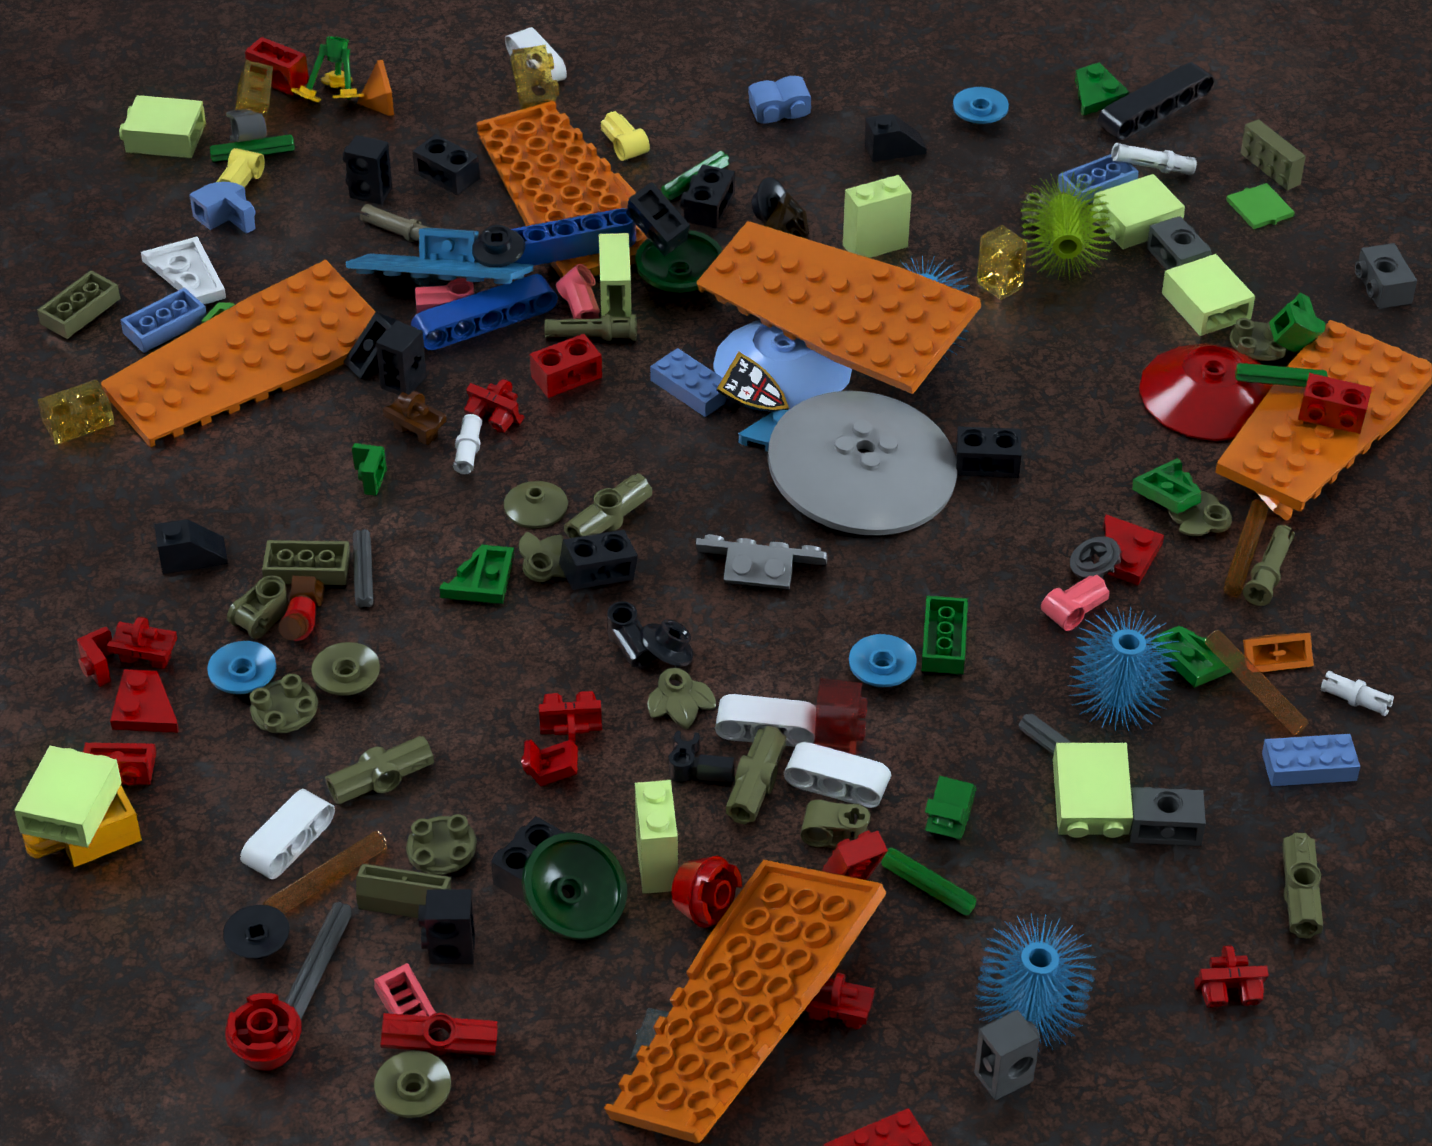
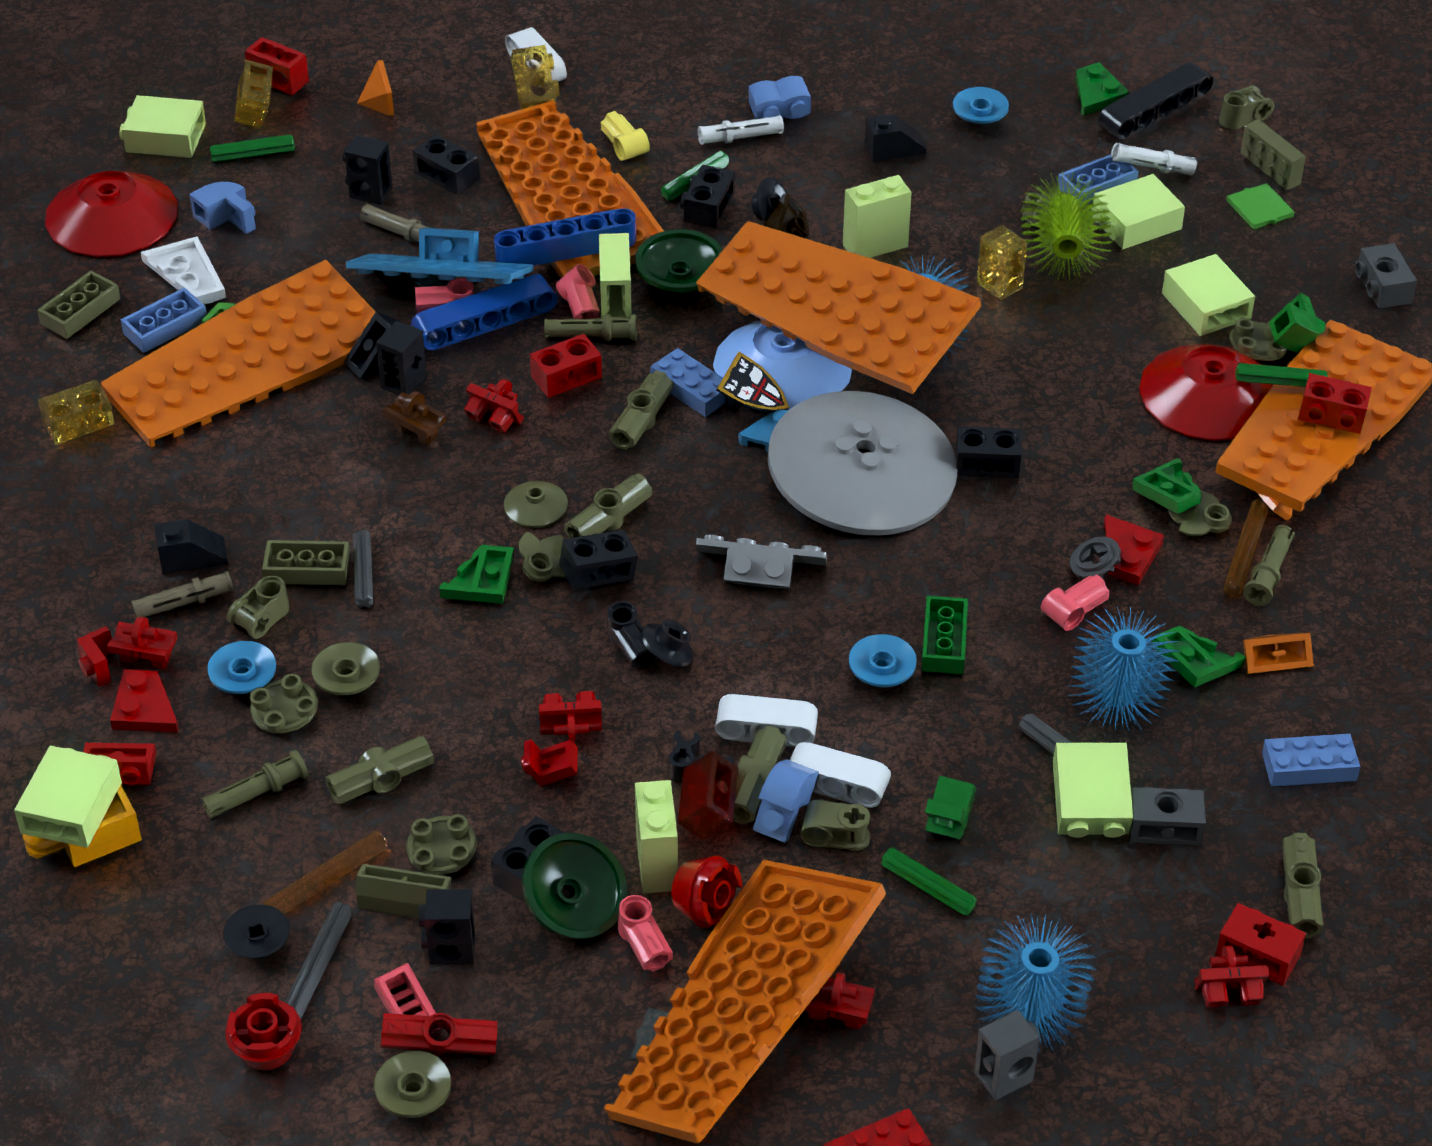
light yellow piece [216,148,265,188] -> none
dark grey piece [226,109,267,142] -> none
white beam [240,789,335,880] -> none
reddish brown piece [279,576,324,641] -> none
green plant [291,36,364,103] -> none
green bracket [352,443,387,496] -> none
white pin [453,414,482,474] -> none
black piece [472,225,525,267] -> none
black brick [626,182,690,257] -> none
olive plate [647,668,716,730] -> none
clear red brick [815,678,868,755] -> none
red piece [822,830,888,880] -> none
dark grey brick [1147,216,1212,270] -> none
clear orange axle [1205,630,1309,735] -> none
white pin [1321,671,1394,716] -> none
none -> red dish [45,171,178,258]
none -> dark tan pin [131,571,234,619]
none -> olive pin [201,749,309,819]
none -> olive piece [609,370,673,451]
none -> coral piece [618,895,673,972]
none -> clear red brick [677,750,738,840]
none -> white pin [698,115,784,145]
none -> medium blue brick [753,759,819,843]
none -> red brick [1215,903,1306,986]
none -> olive piece [1219,85,1275,129]

